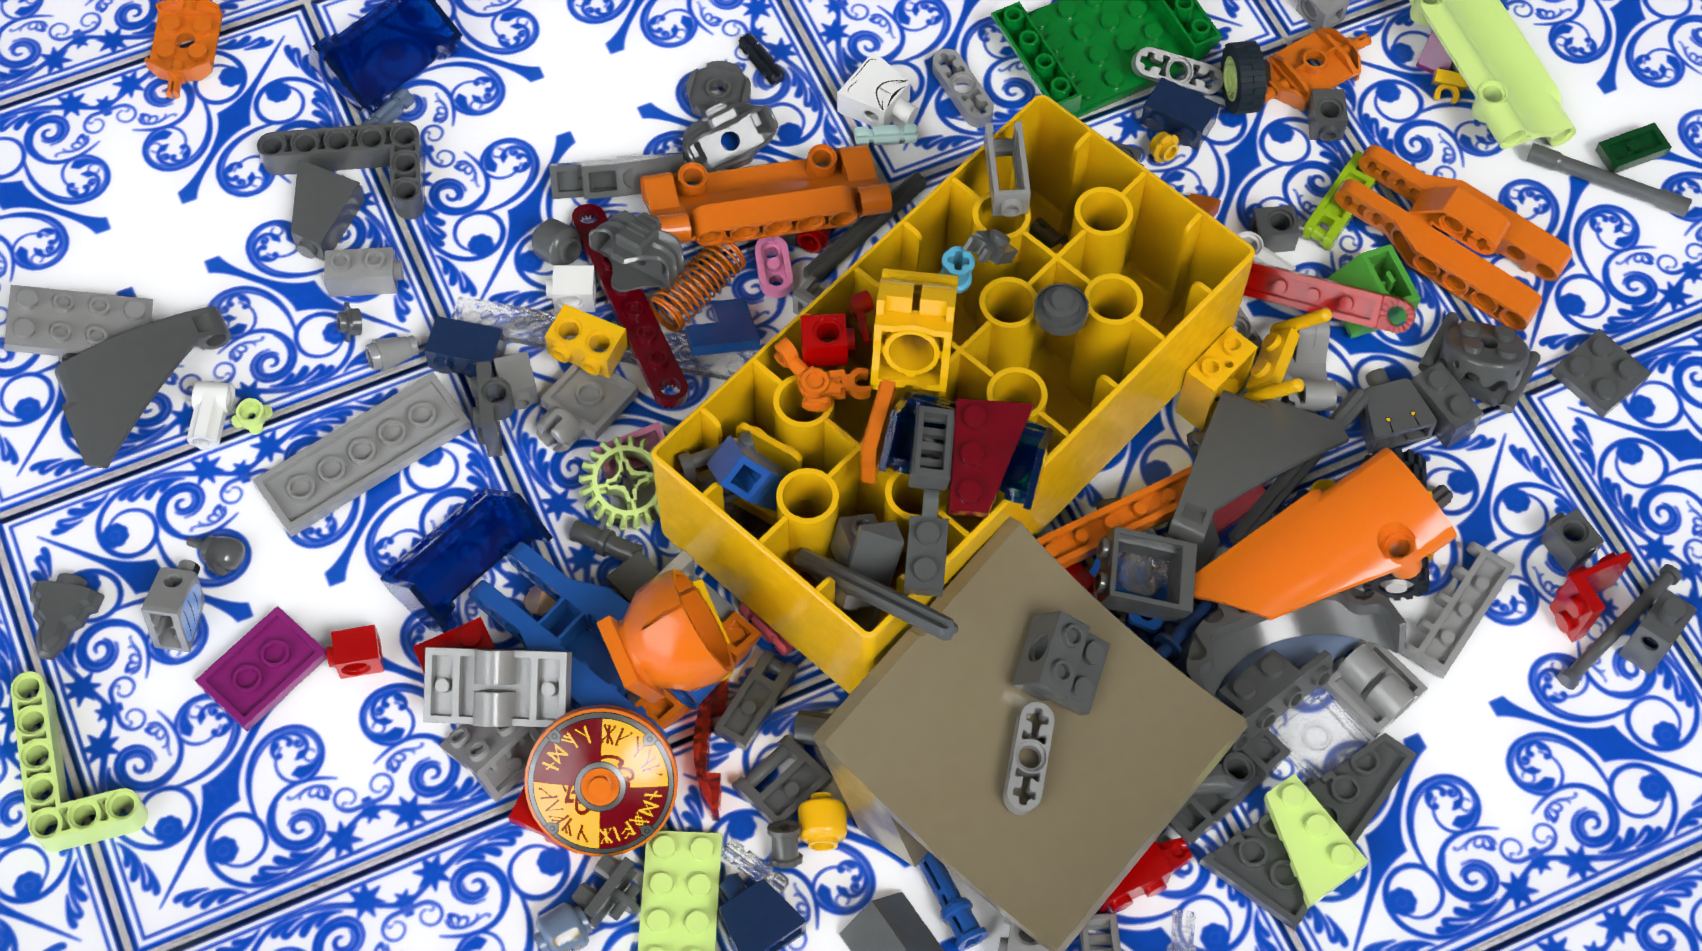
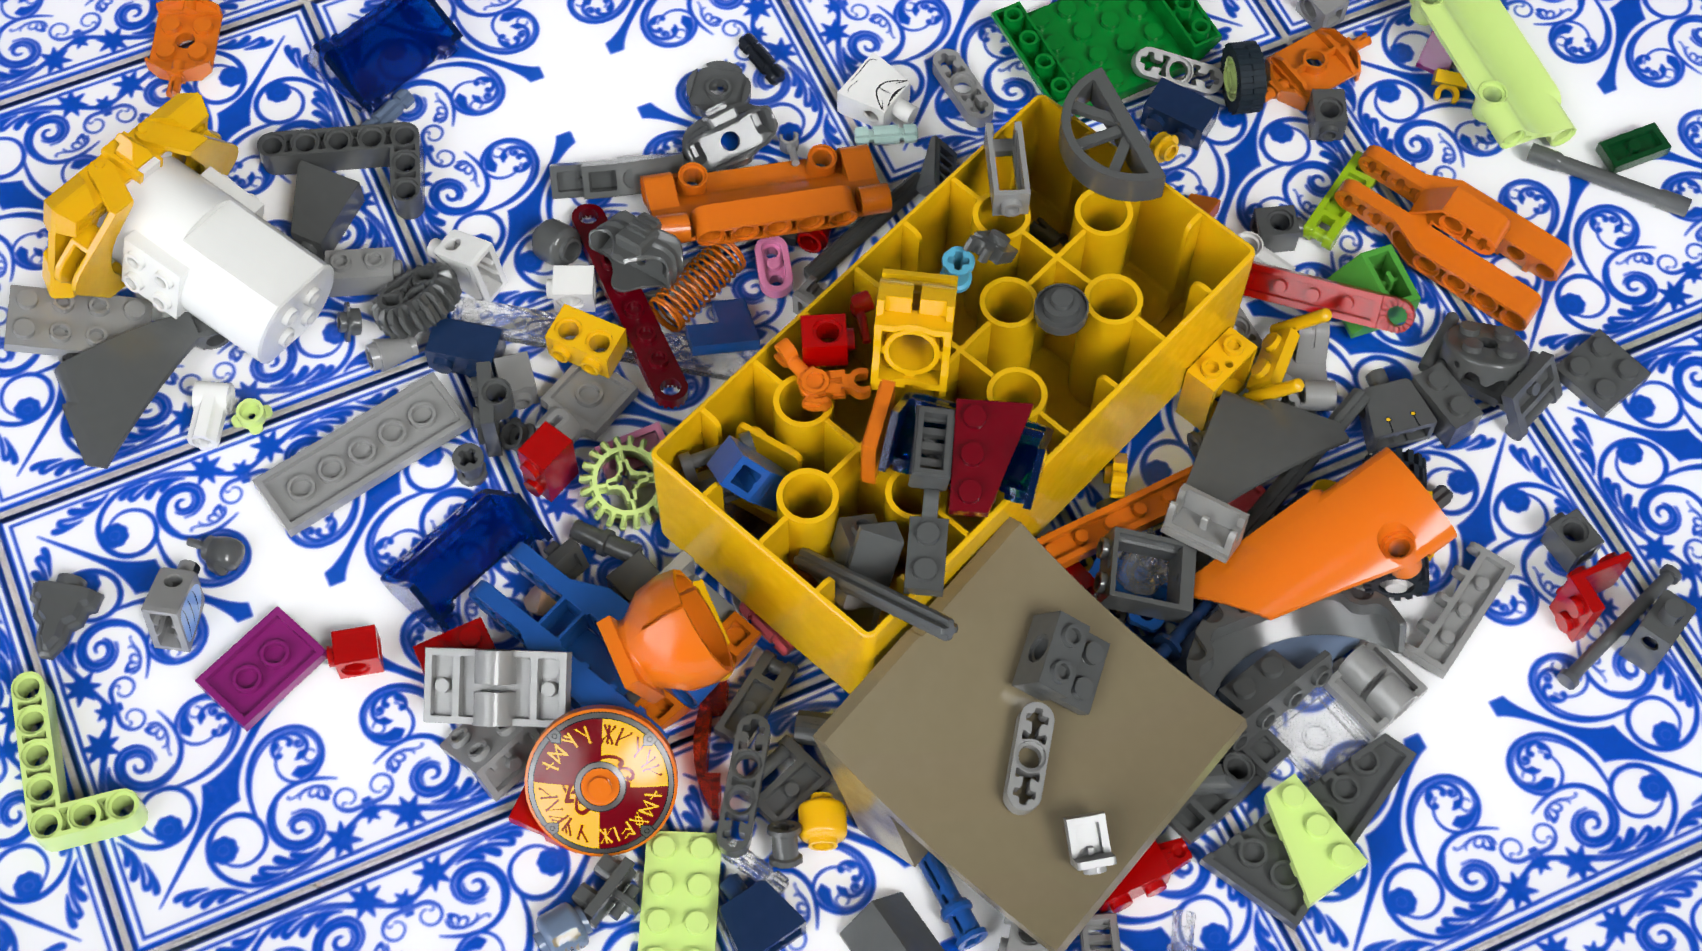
none -> white piece [42,92,334,364]
none -> dark grey gear [370,262,462,339]
none -> white torso [427,229,508,306]
none -> dark grey bush [452,443,488,487]
none -> dark grey plate [500,417,536,455]
none -> red brick [517,421,579,502]
none -> dark grey tile [543,538,590,580]
none -> dark grey beam [716,714,771,858]
none -> light grey hand [779,131,800,166]
none -> dark grey slope [916,135,957,197]
none -> dark grey window [1058,67,1166,202]
none -> bracket [1063,811,1117,875]
none -> yellow plate [1103,453,1128,499]
none -> light grey hinge [1160,483,1250,564]
none -> dark grey plate [1501,351,1563,441]

